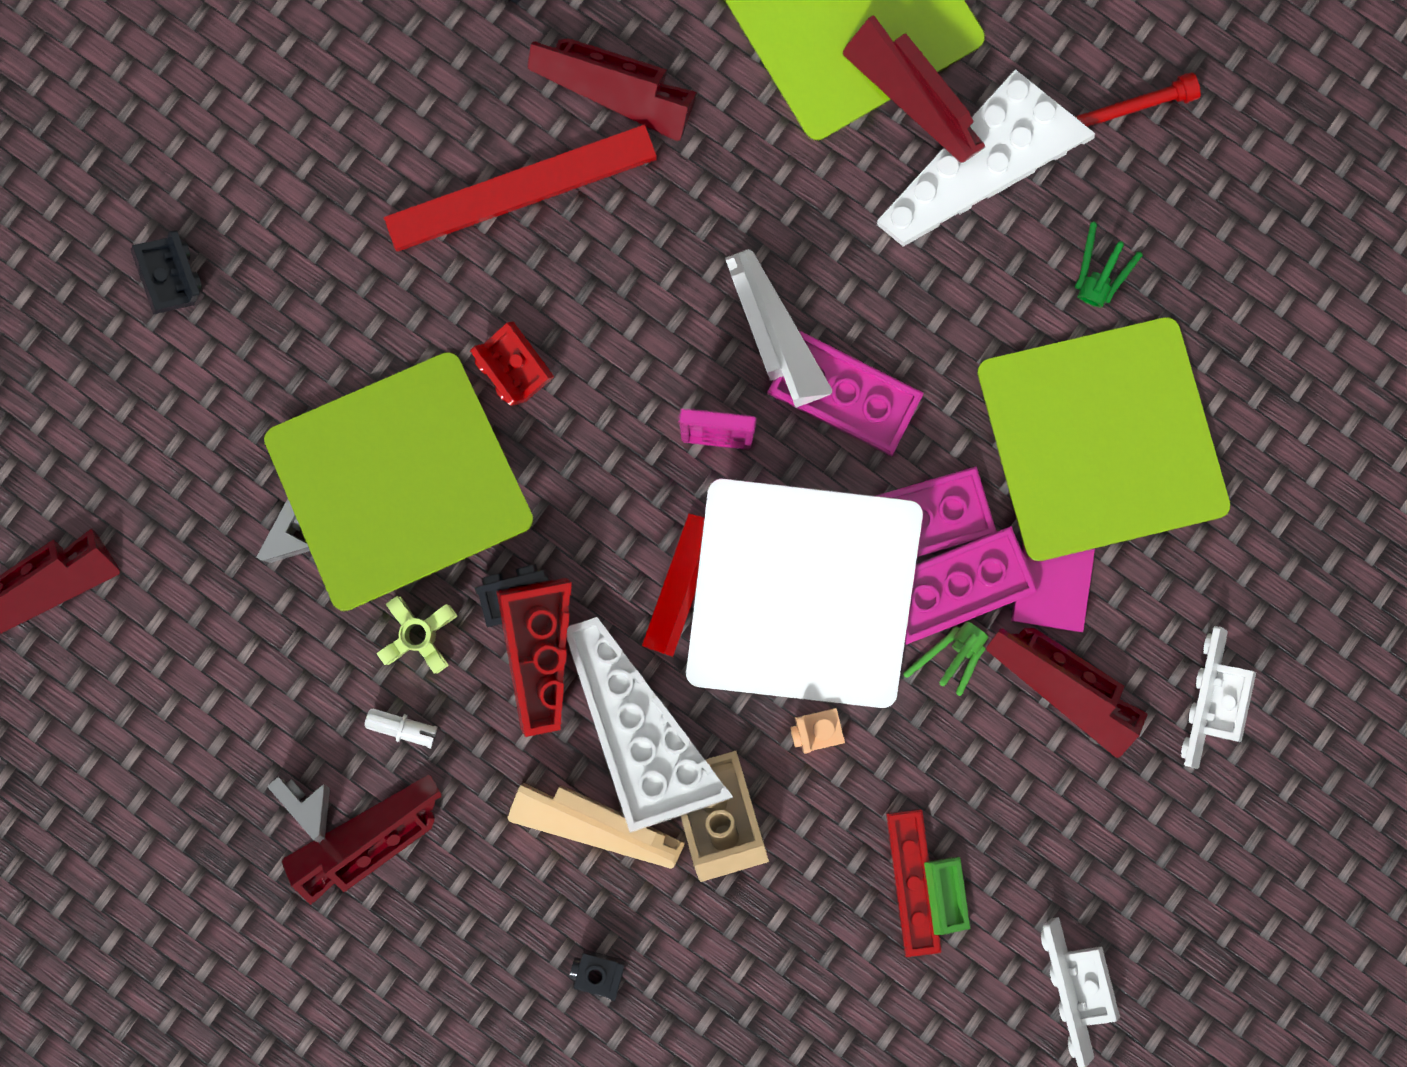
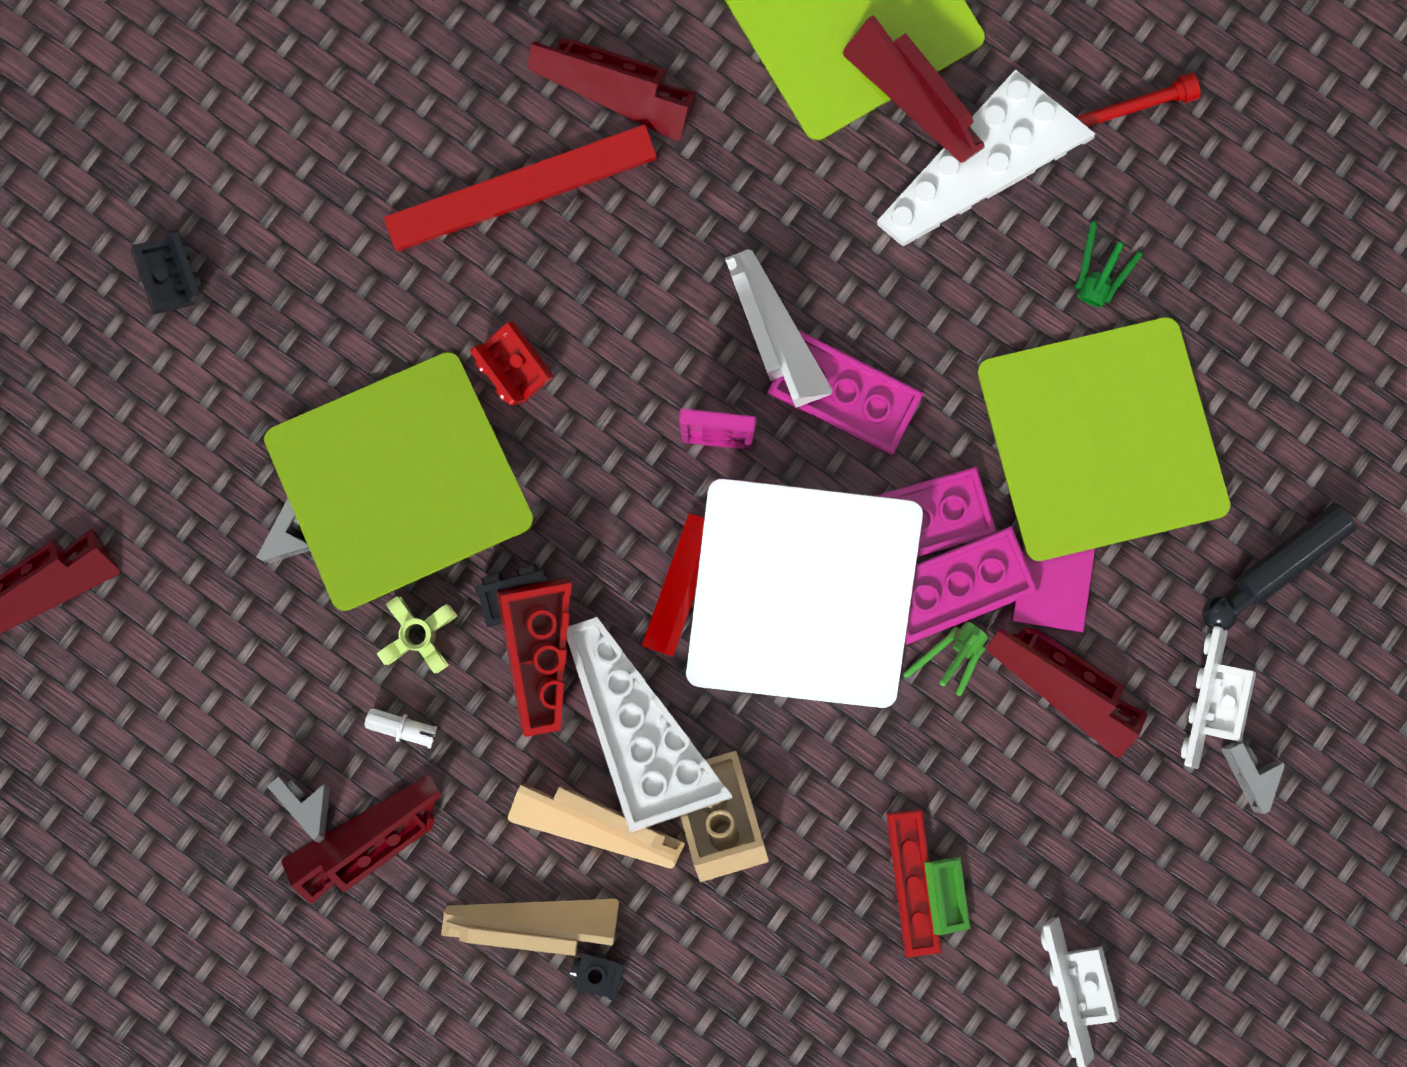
light nougat bracket [790,708,845,754] -> none
none -> tan wedge [441,899,619,956]
none -> black piece [1202,503,1357,631]
none -> light grey slope [1221,742,1285,814]

